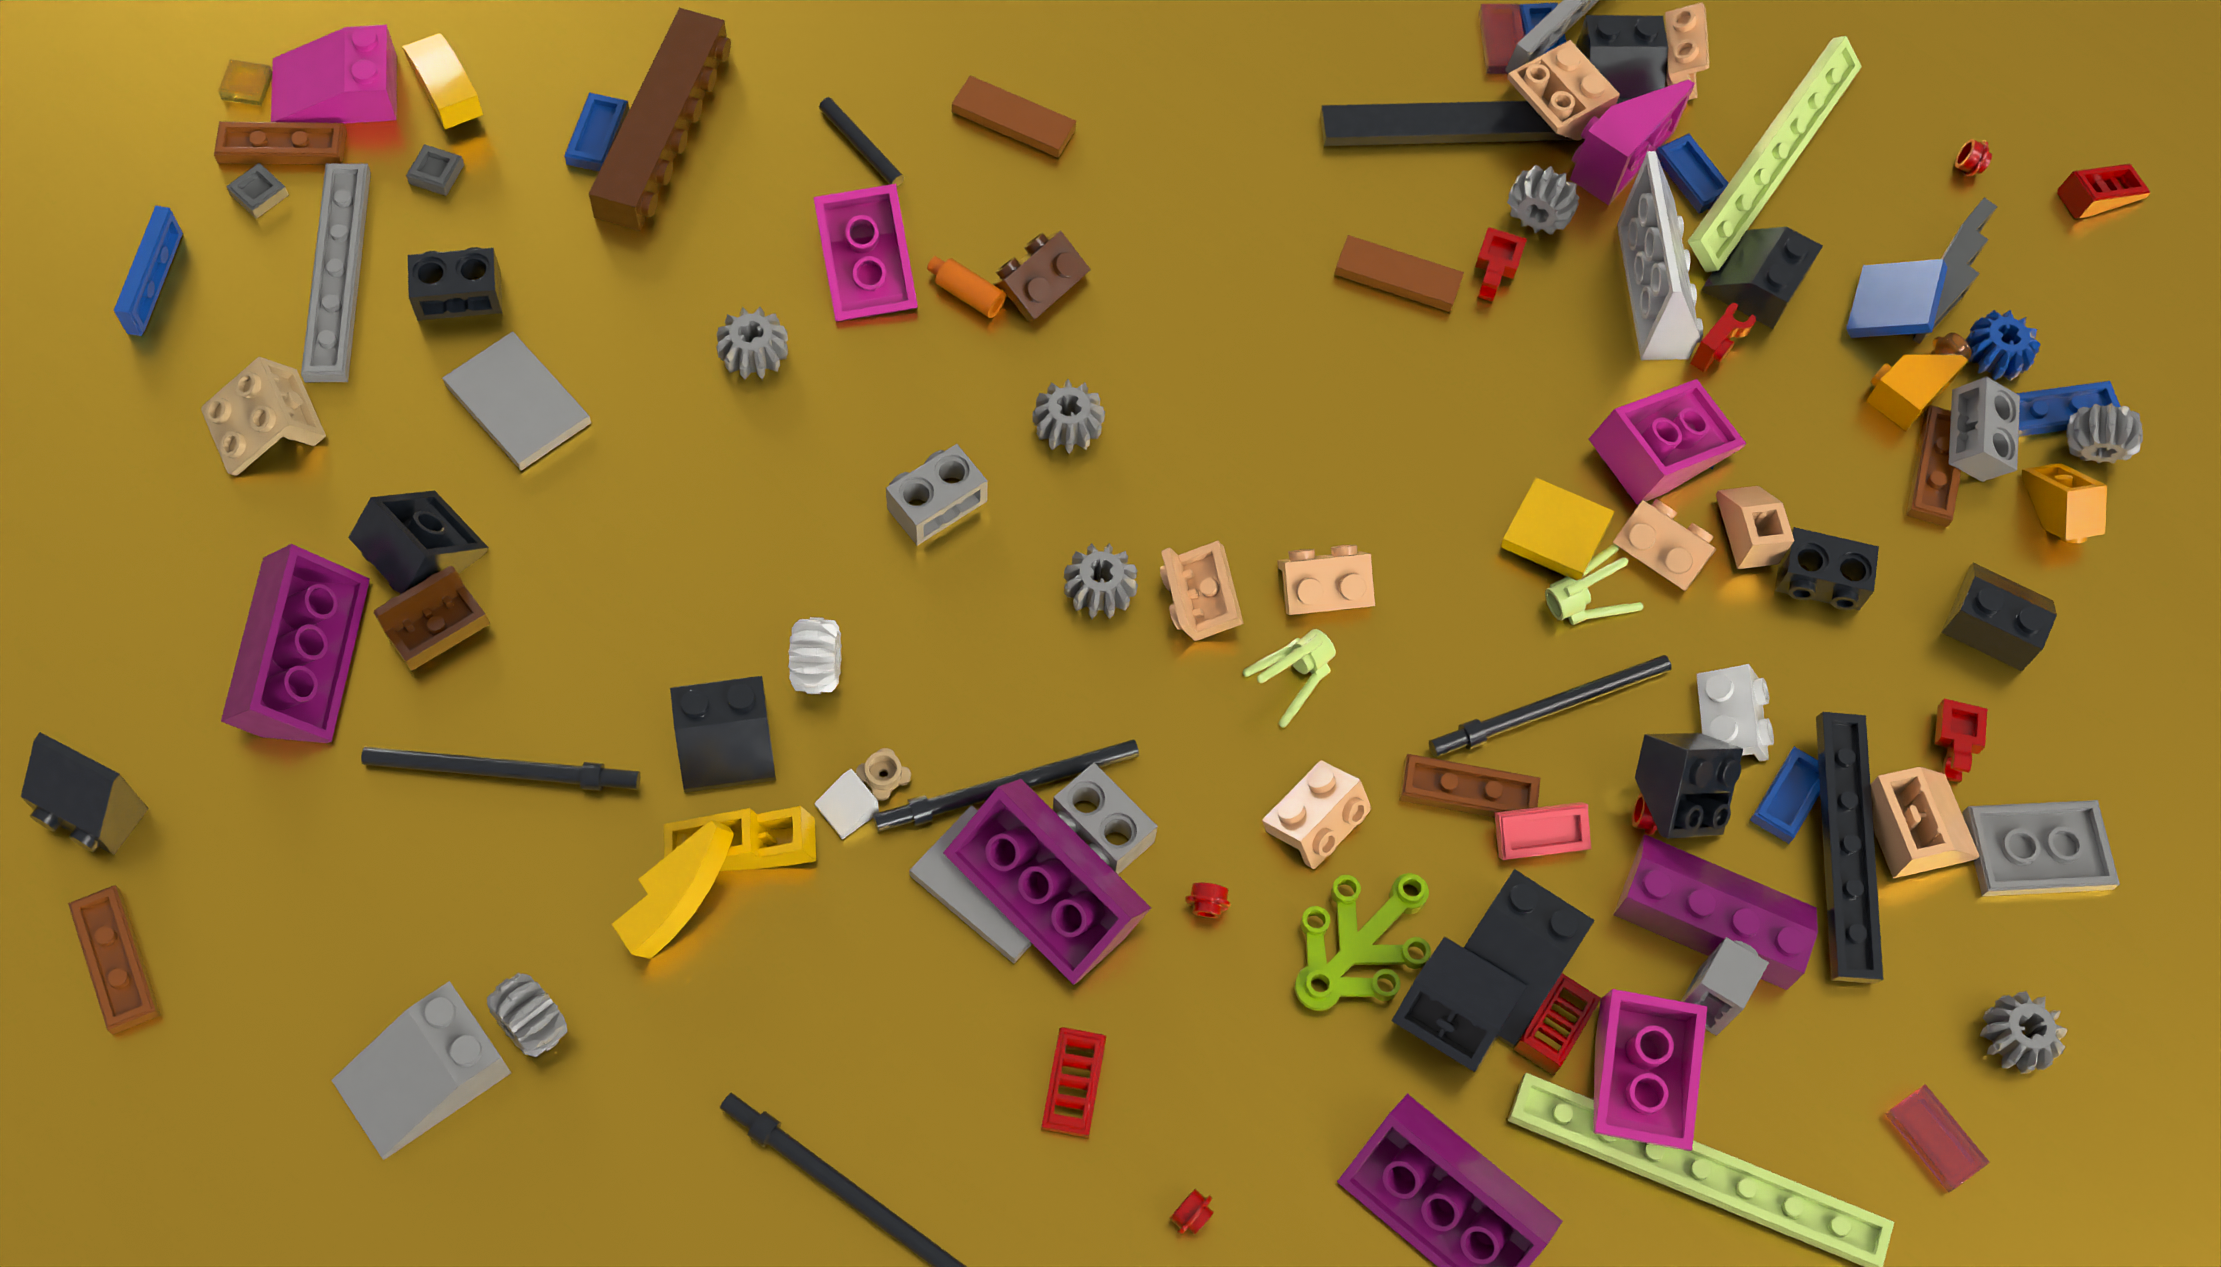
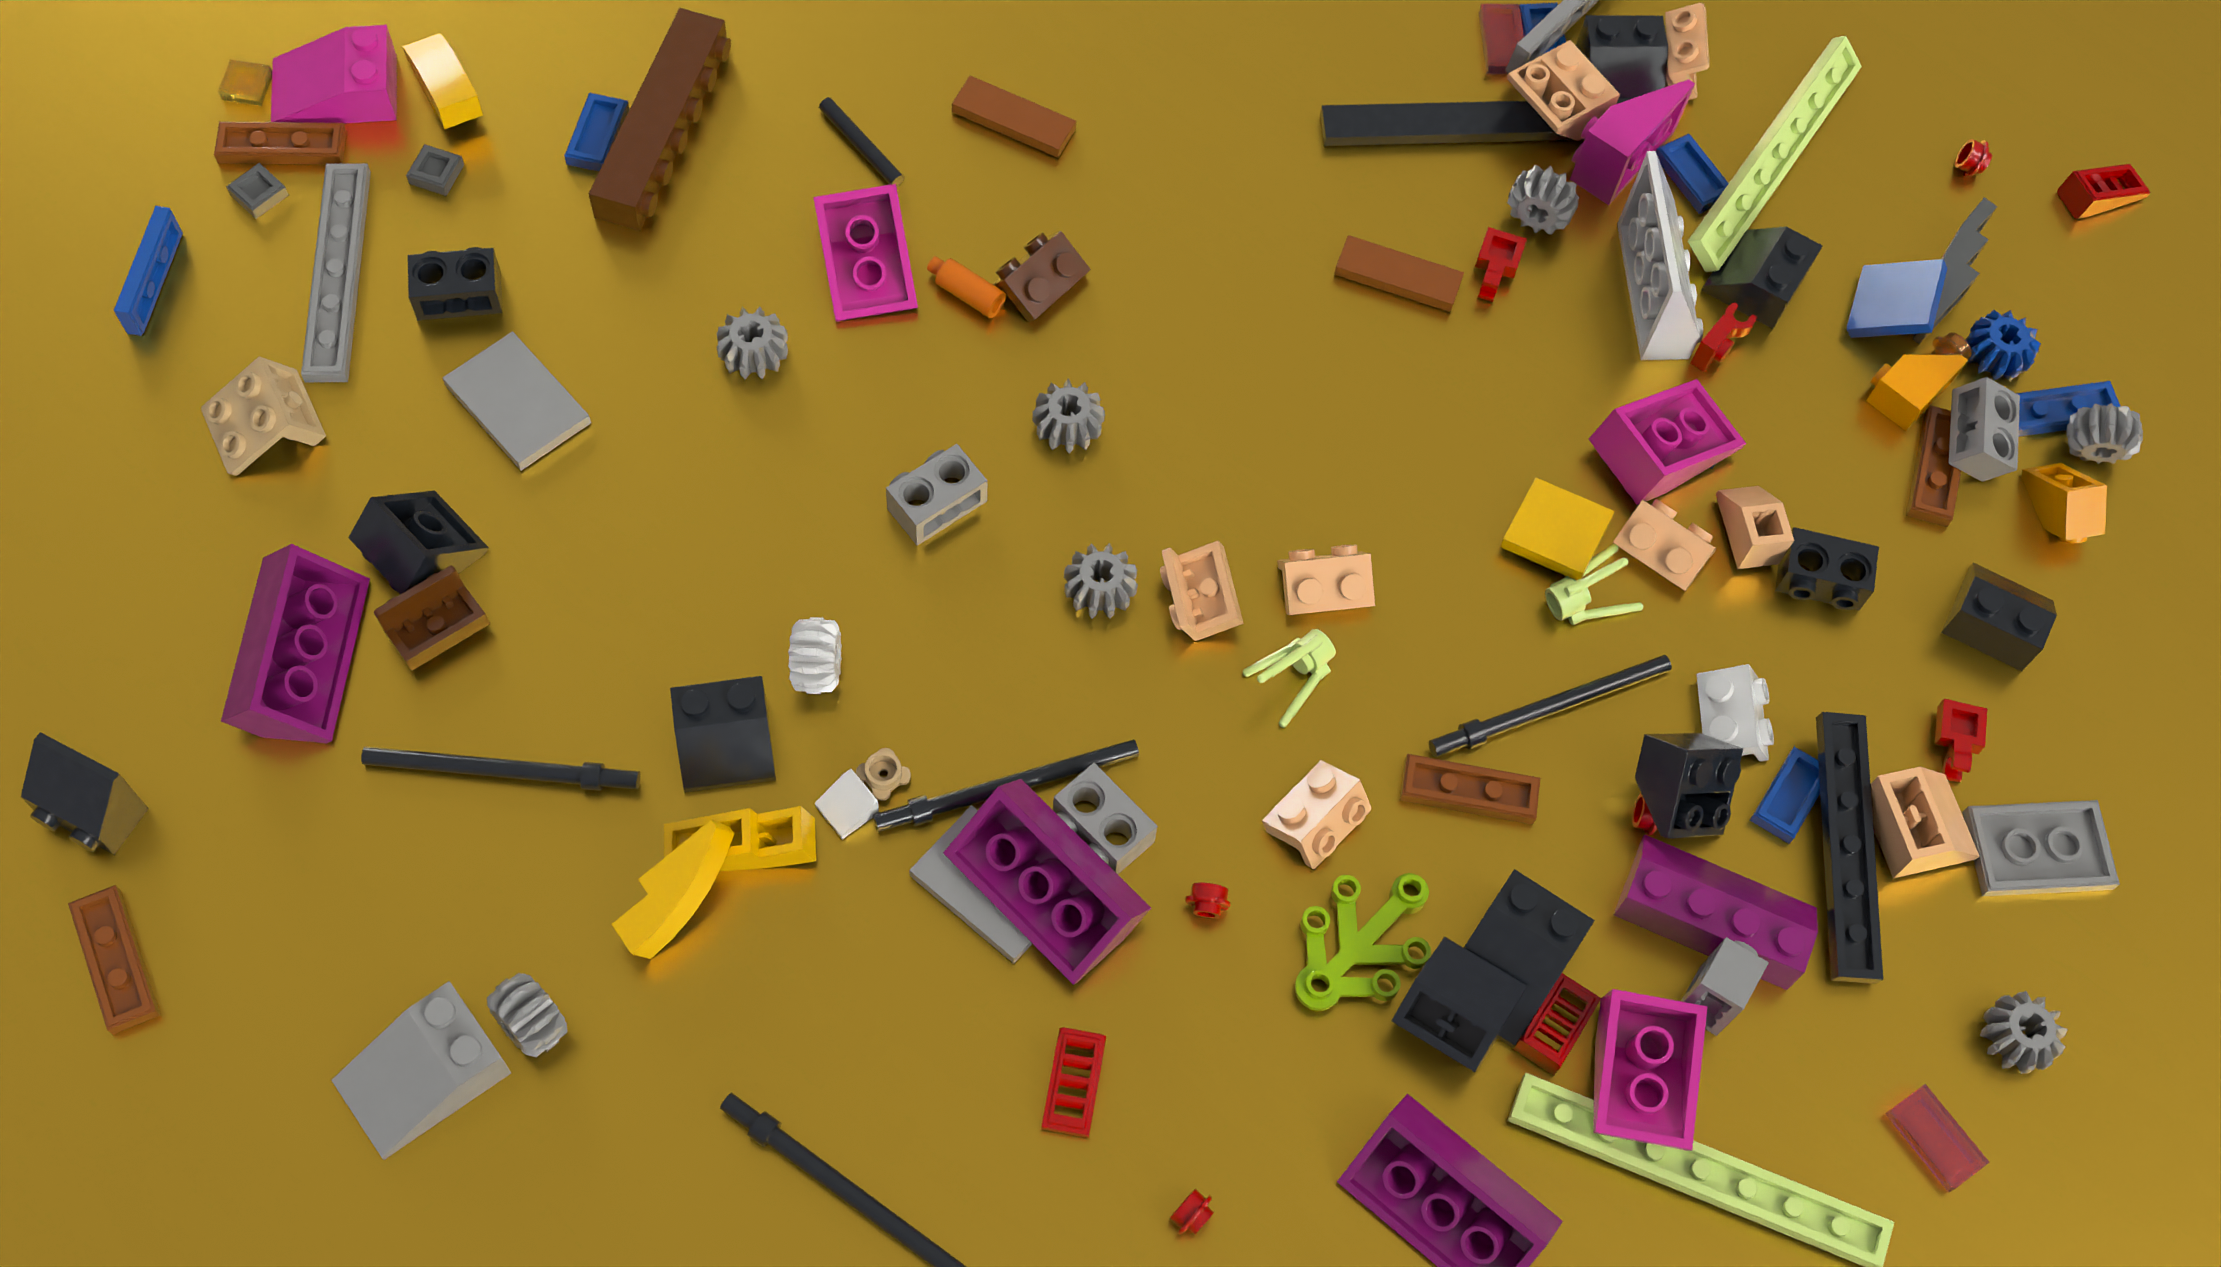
coral tile [1495,802,1591,860] -> none

